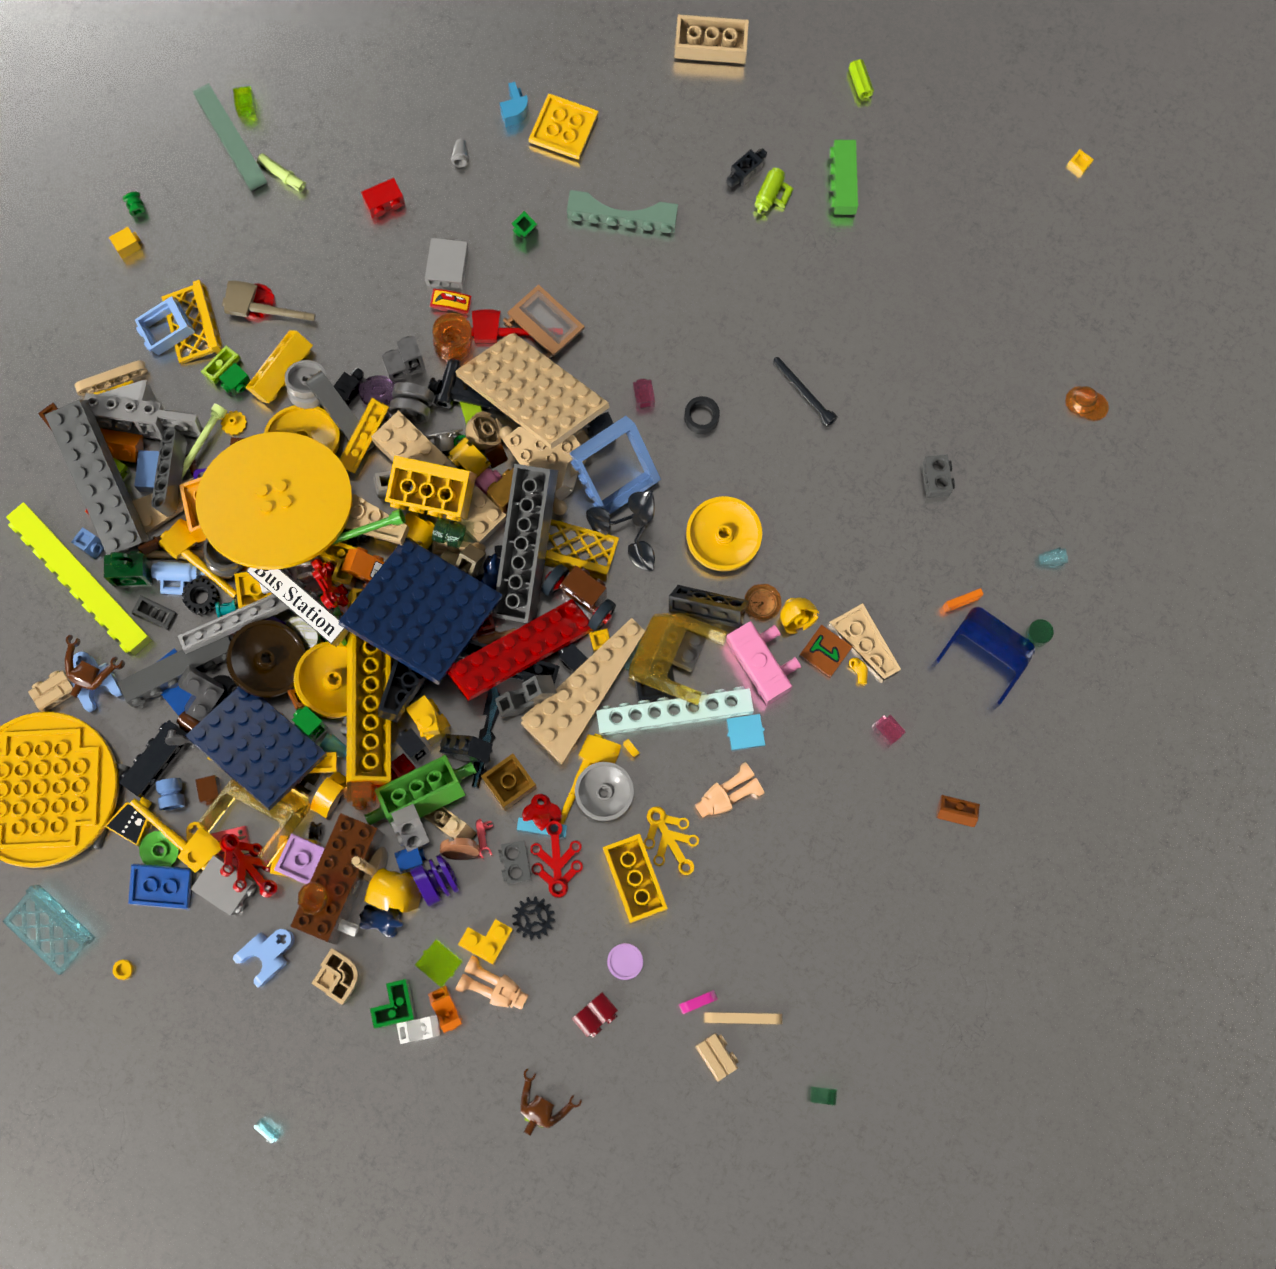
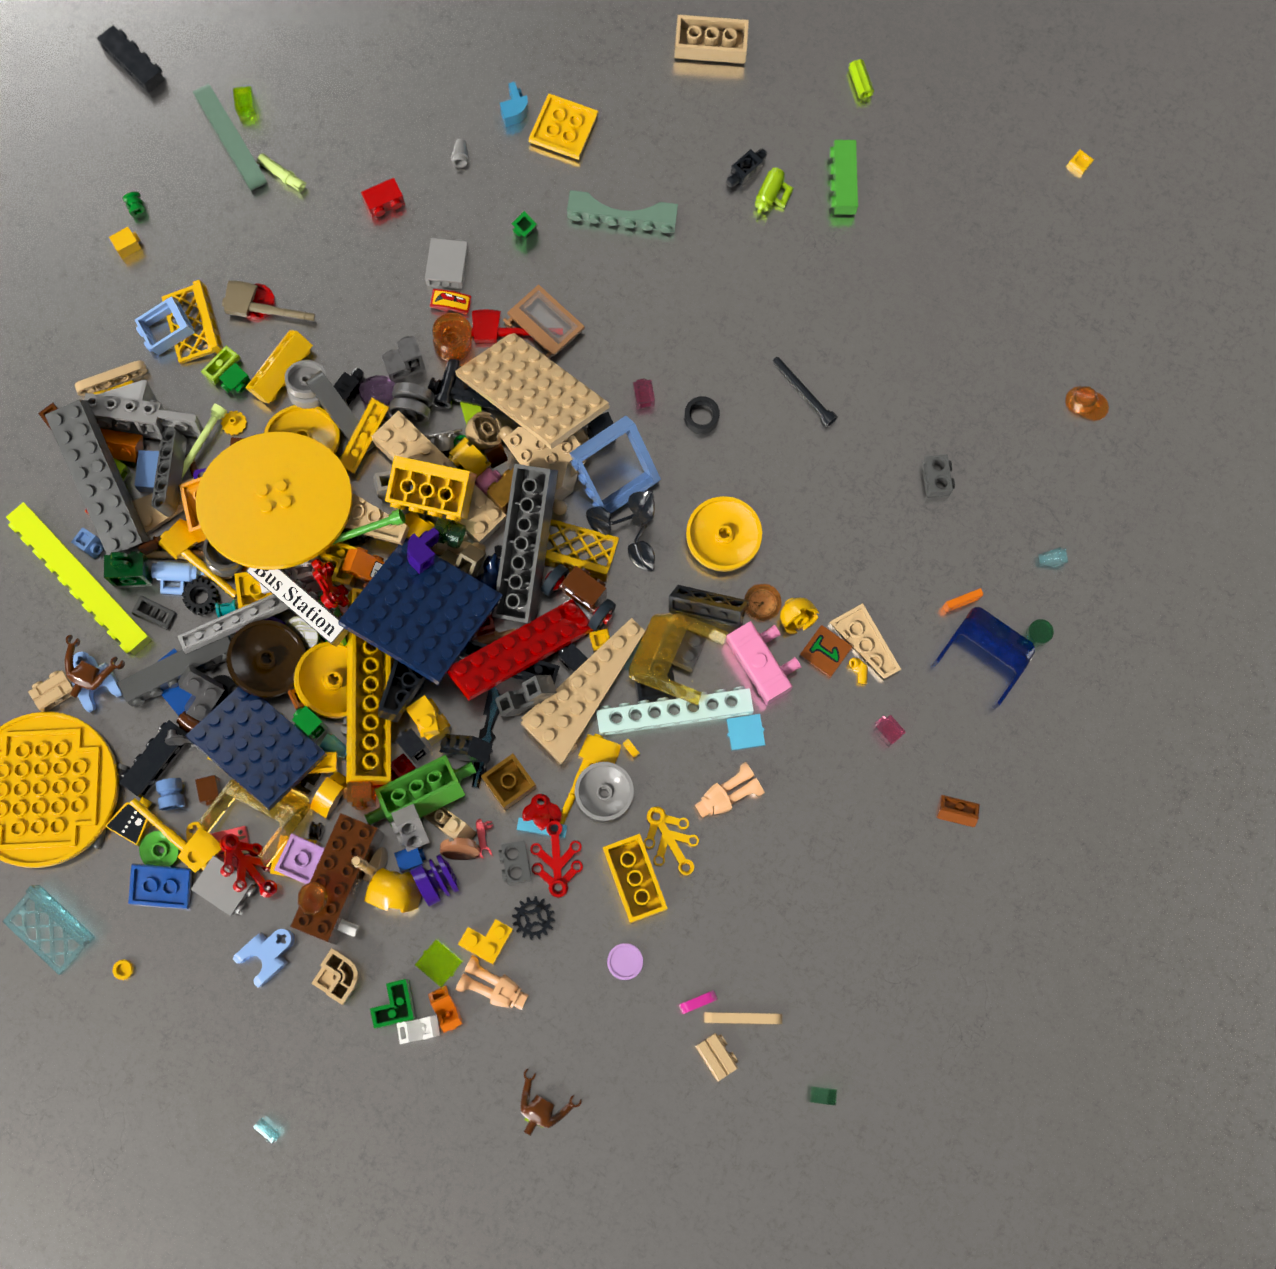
dark blue animal [359,904,404,938] -> none
dark red brick [572,992,618,1037] -> none
none -> black brick [97,25,164,94]
none -> dark purple brick [407,528,439,574]

